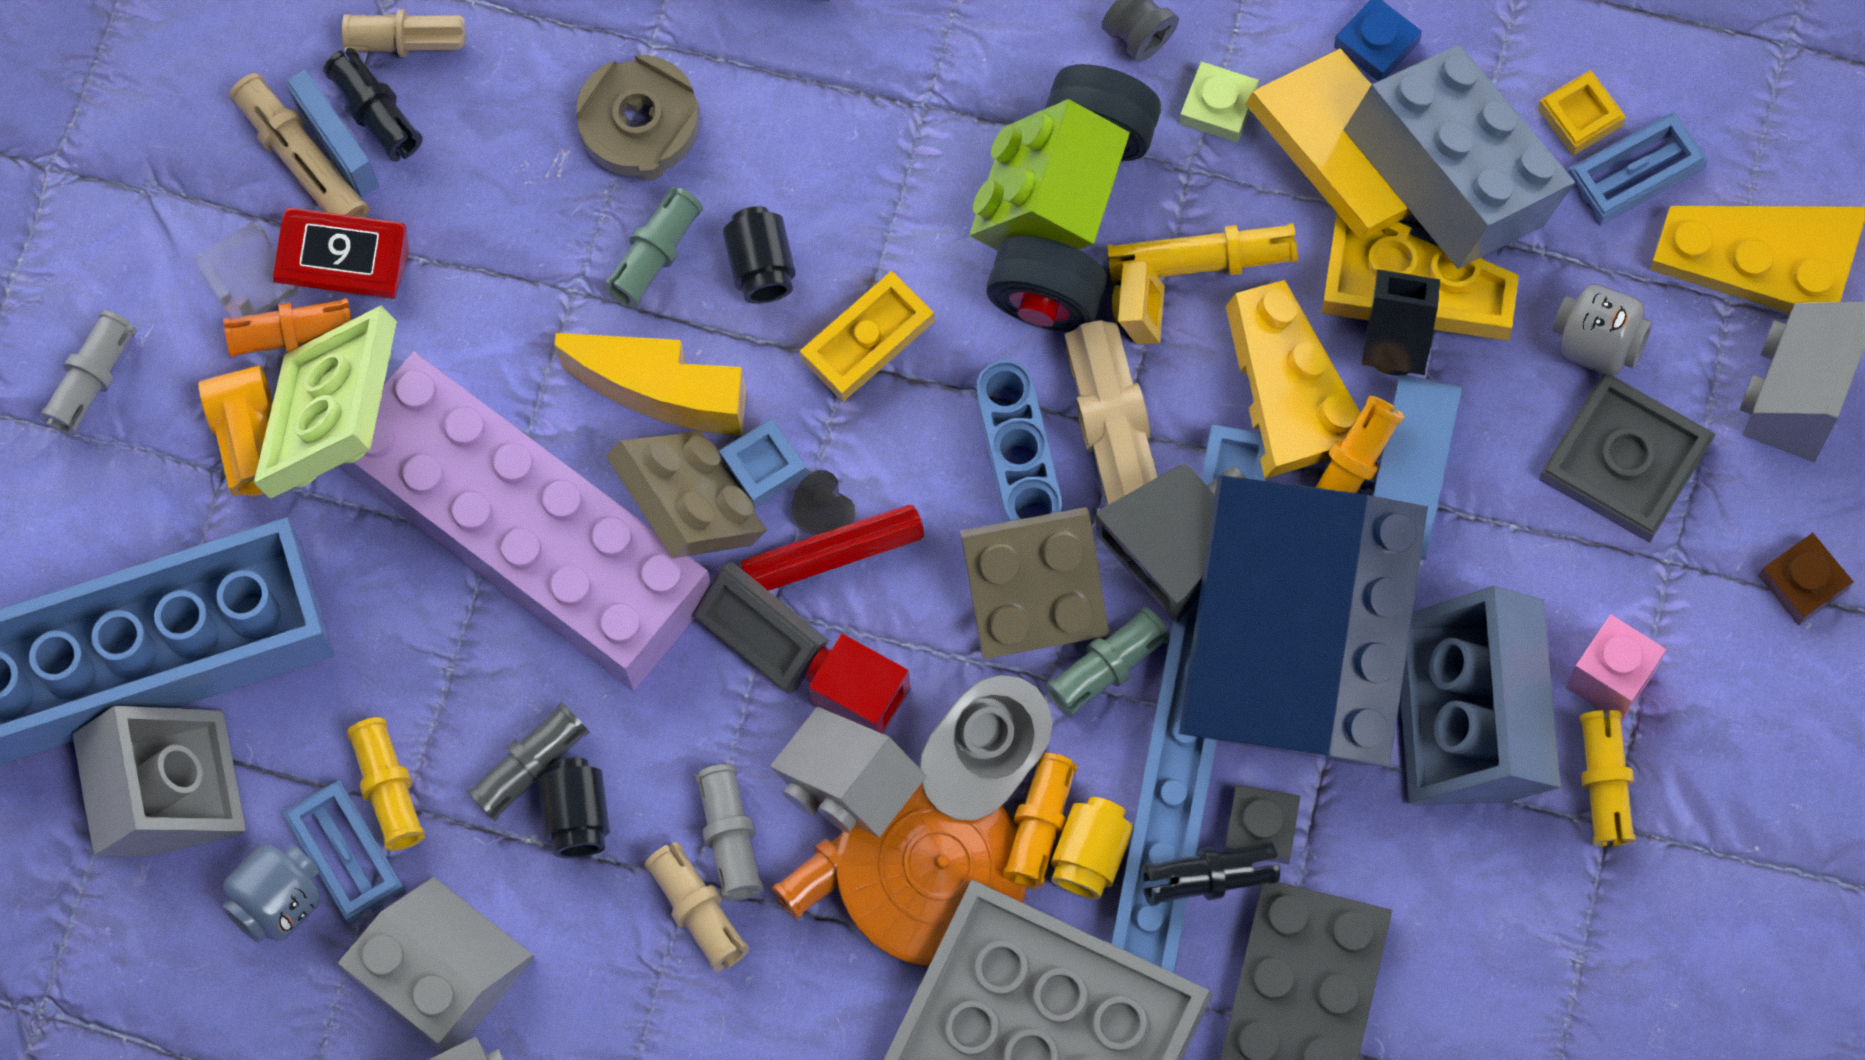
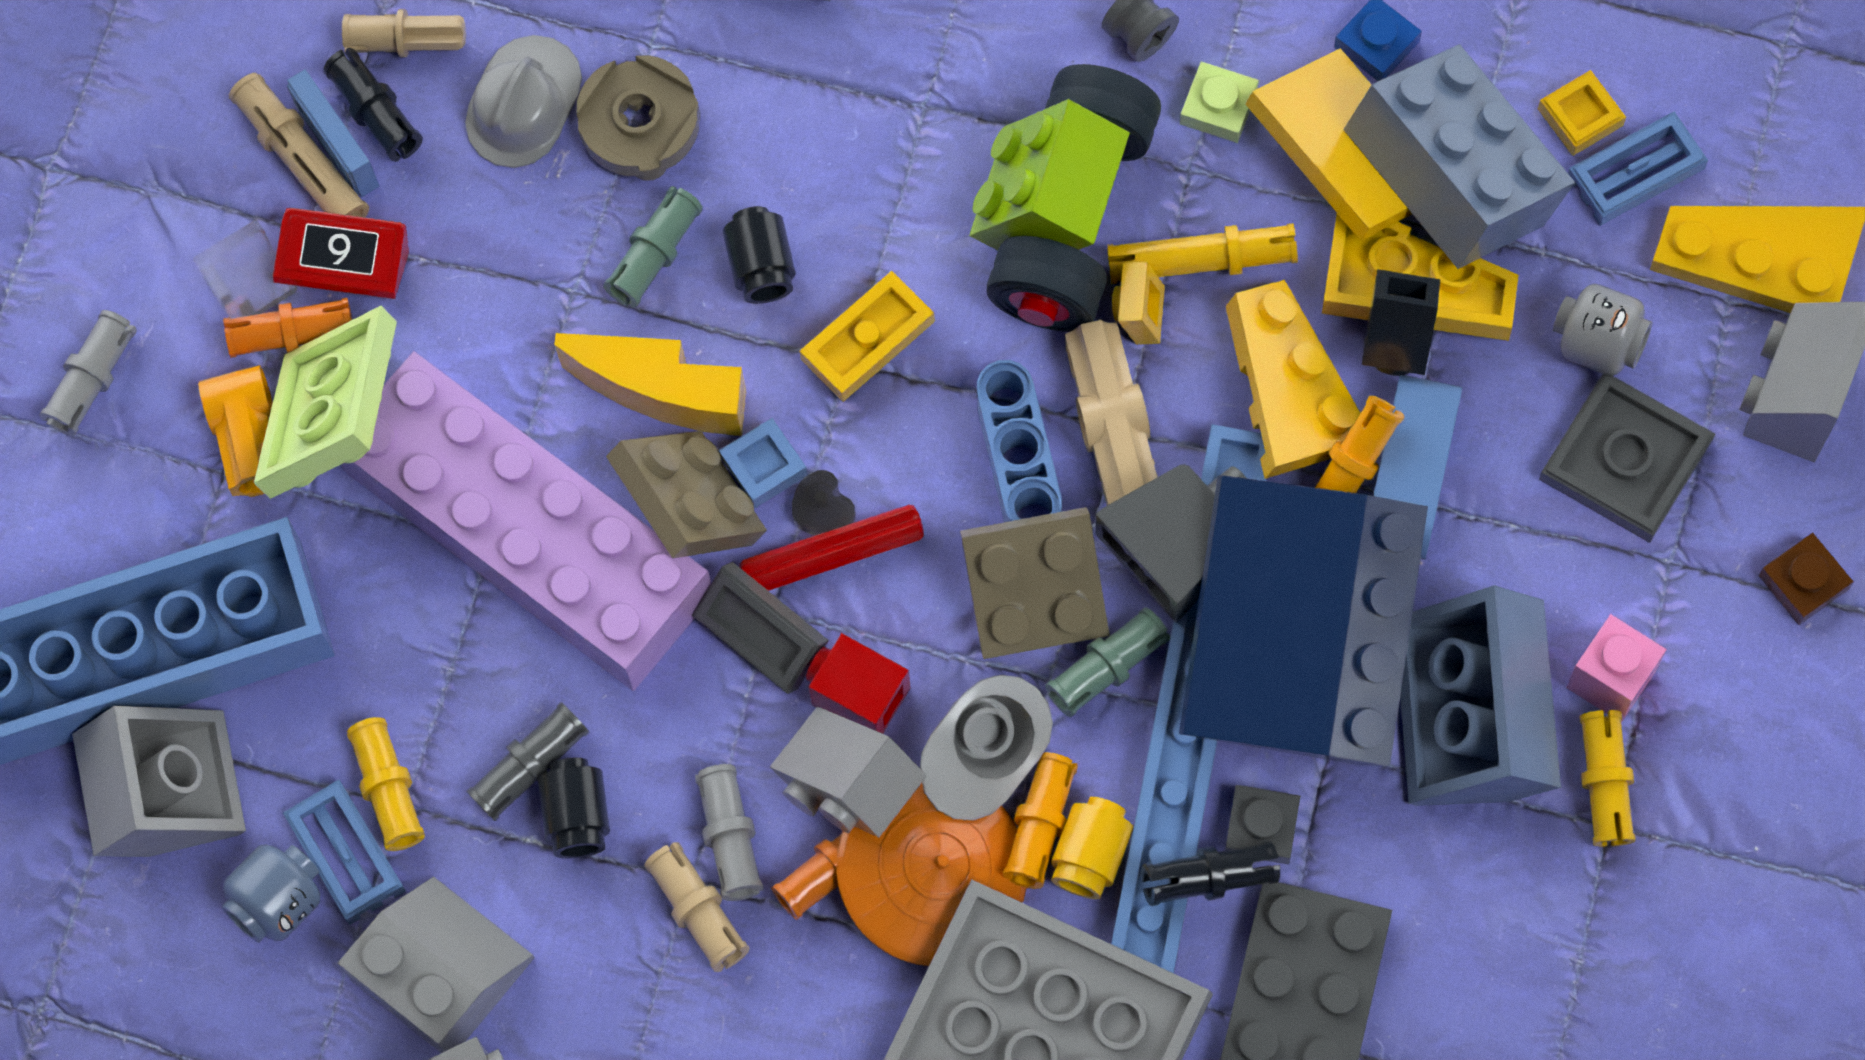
none -> light grey piece [465,35,582,168]

